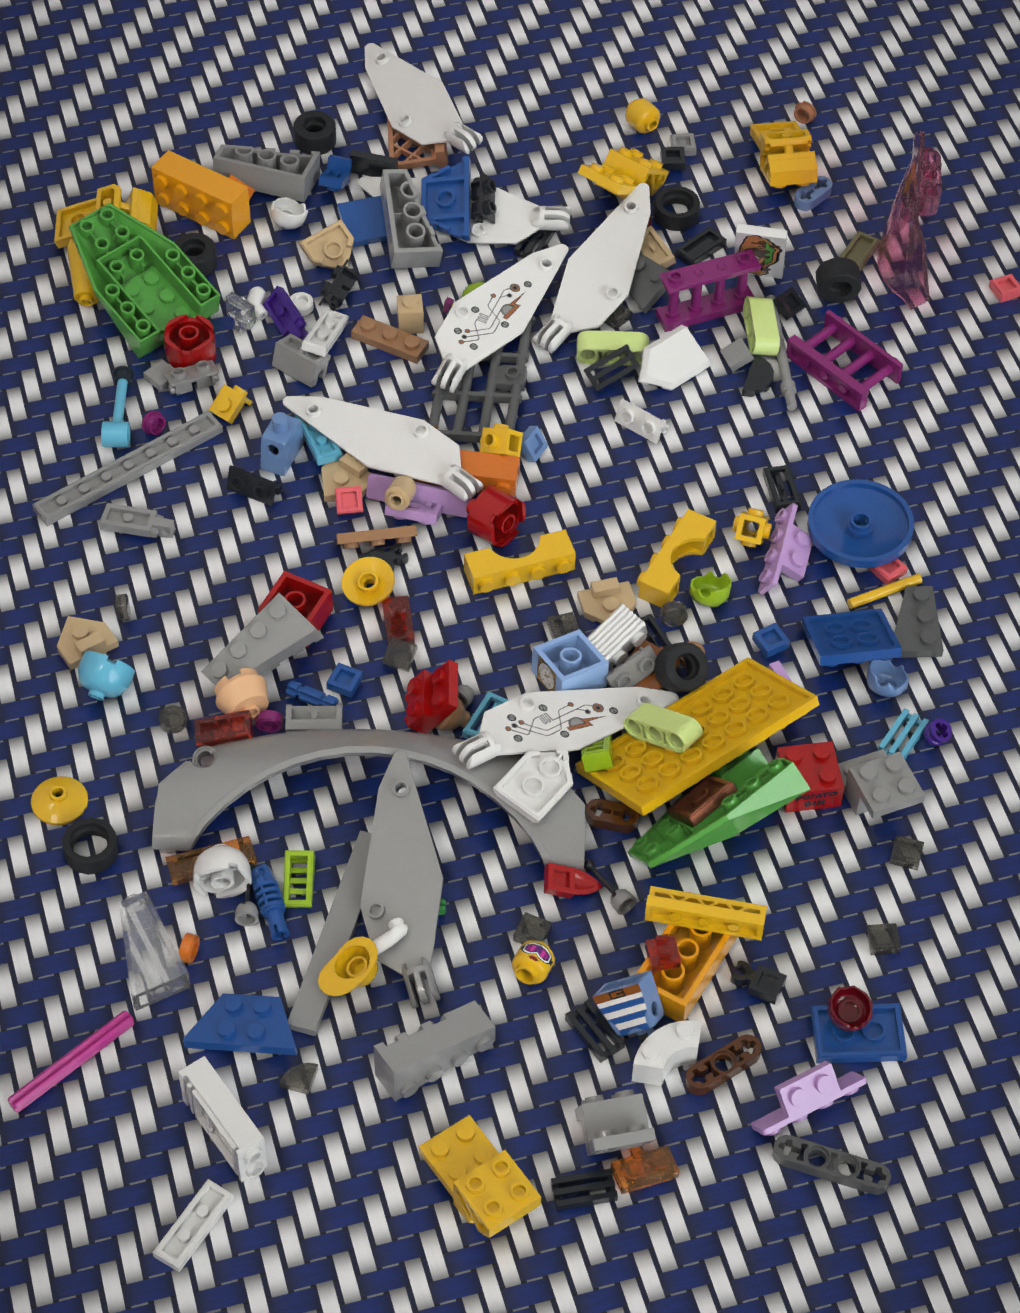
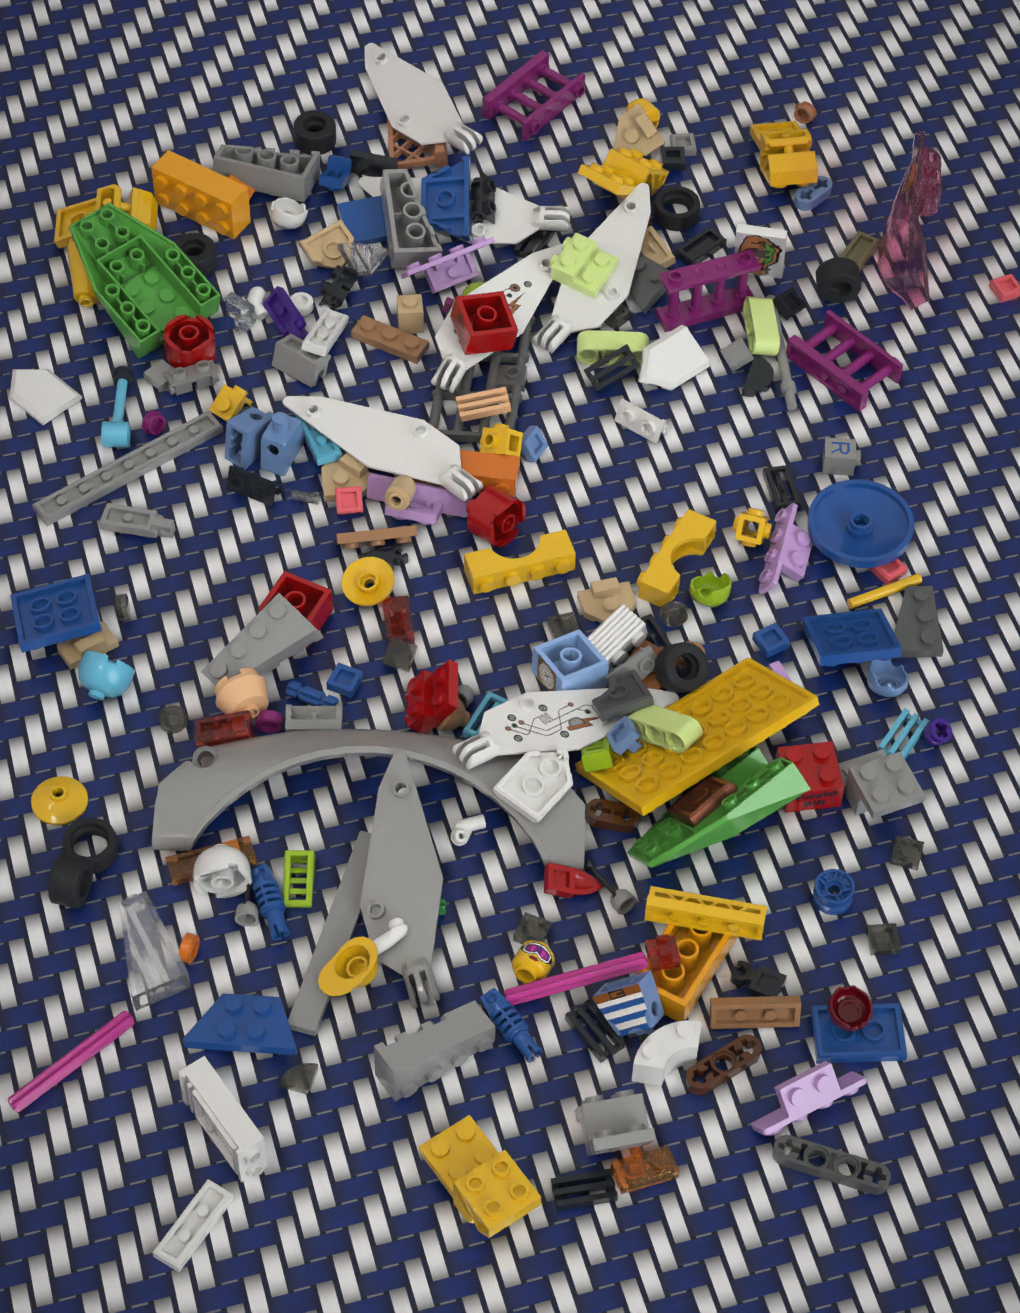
none -> white tile [10,369,82,425]
none -> blue plate [10,573,102,653]
none -> black tyre [48,853,93,908]
none -> medium blue torso [225,407,274,470]
none -> clear piece [284,489,327,505]
none -> clear slope [338,243,389,276]
none -> lavender bracket [401,236,495,294]
none -> red brick [450,291,518,355]
none -> white arm [451,814,486,846]
none -> light nougat tile [456,387,511,422]
none -> blue hinge [480,988,543,1063]
none -> magenta fence [482,50,586,141]
none -> dark pink axle [504,952,648,1006]
none -> yellowish green plate [549,233,619,298]
none -> dark grey tile [592,669,654,722]
none -> medium blue tile [606,715,642,755]
none -> tan plate [613,103,666,157]
none -> medium nougat plate [709,996,801,1029]
none -> blue wheel [812,869,855,915]
none -> light grey brick [822,437,861,476]

